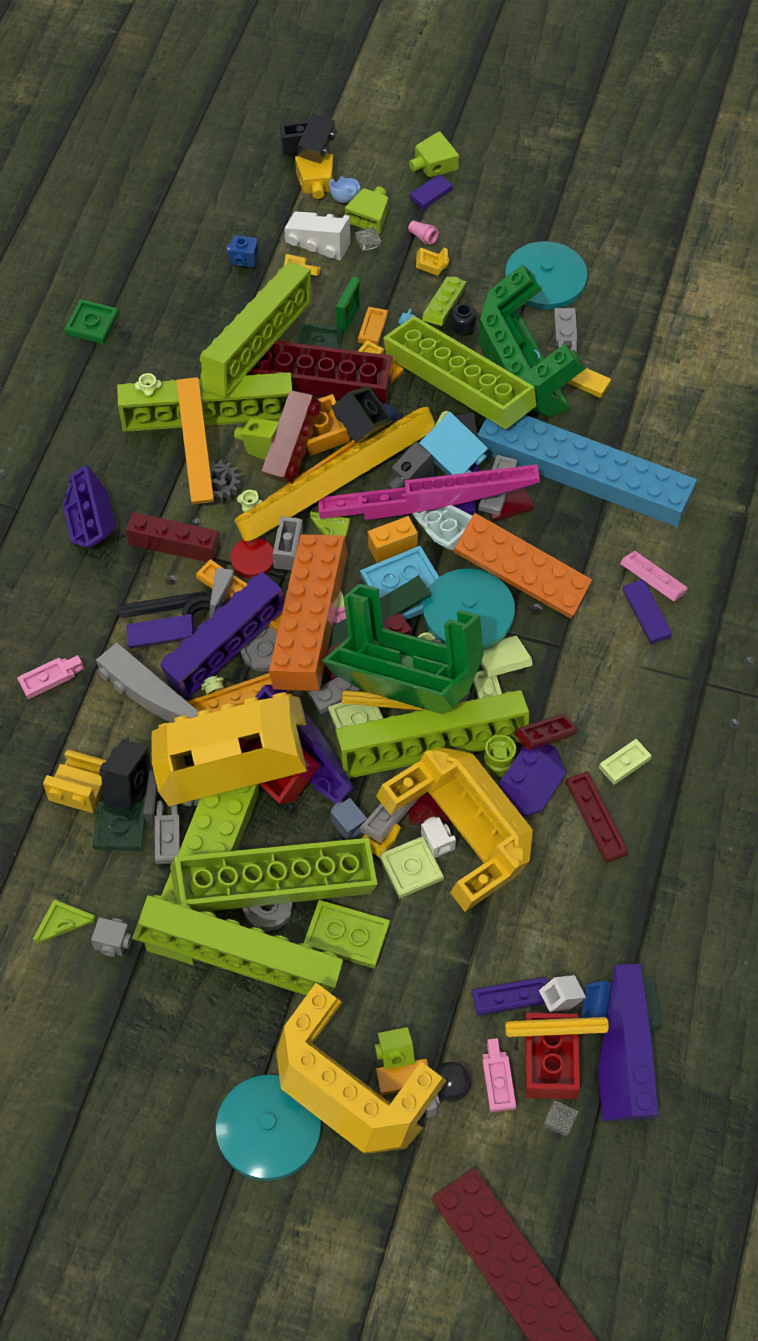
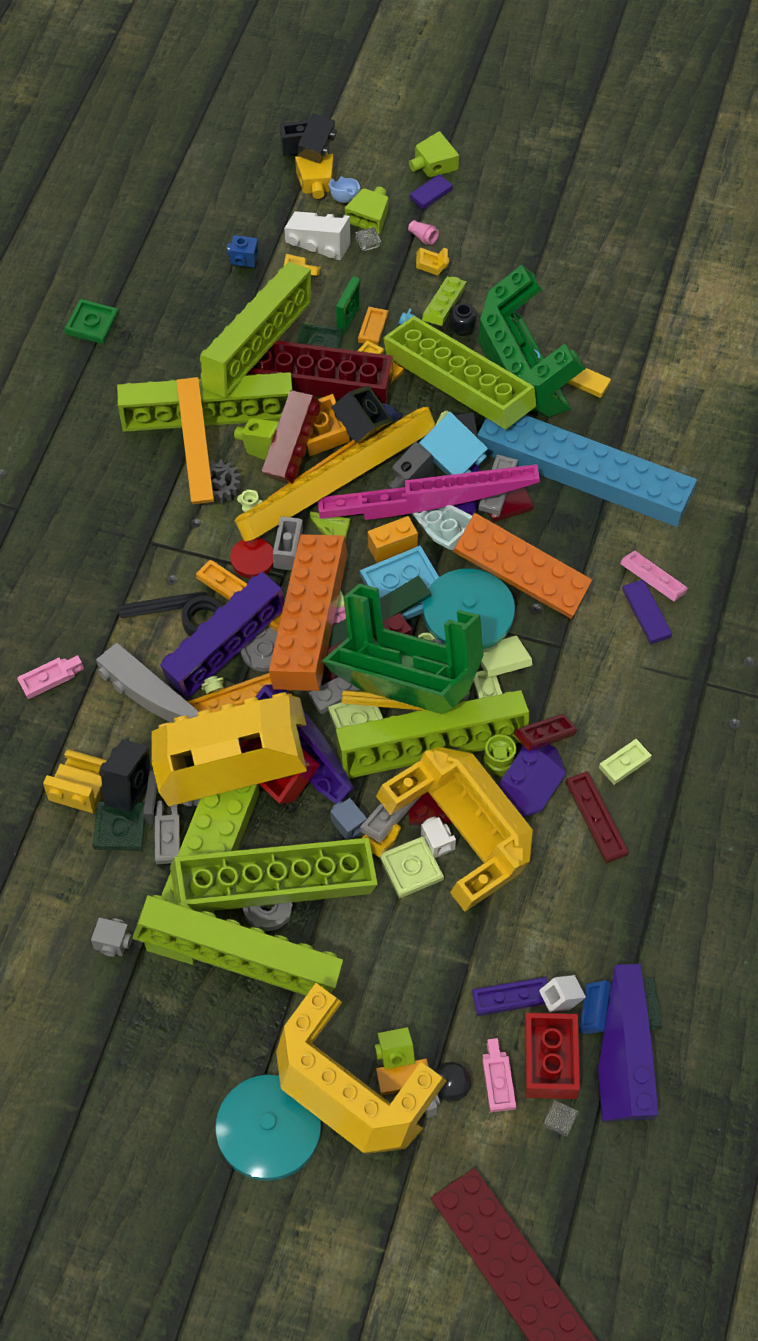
lime tile [33,900,96,943] -> none
dark purple wedge [63,465,116,548] -> none
dark red brick [126,512,220,562] -> none
dark purple tile [126,614,195,648] -> none
yellowish green plate [135,373,161,396] -> none
light grey slope [209,568,234,618] -> none
lime plate [303,900,390,969] -> none
teal dish [505,241,587,310] -> none
yellow axle [505,1017,609,1037] -> none
light grey hinge [554,308,577,352] -> none

